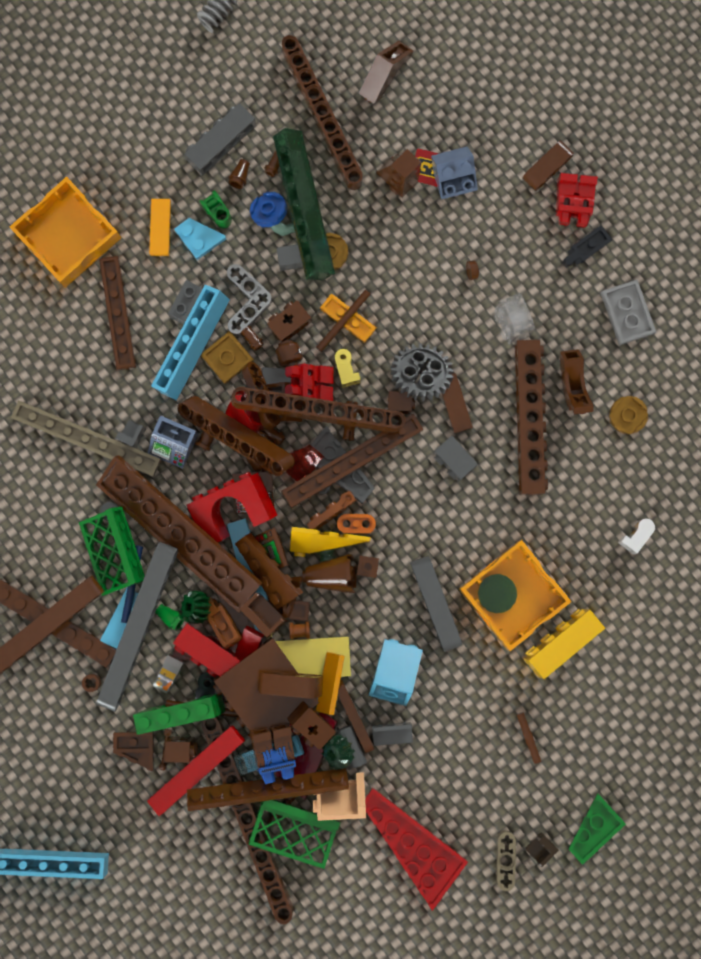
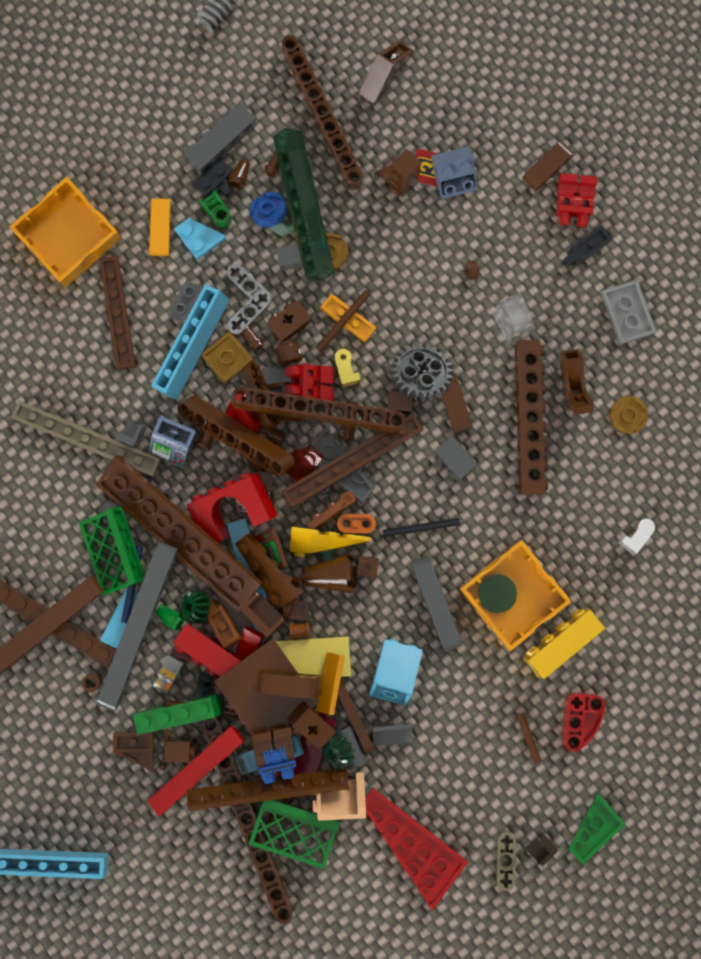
none -> black hinge [192,158,232,198]
none -> black bar [383,518,460,537]
none -> red beam [562,692,606,752]

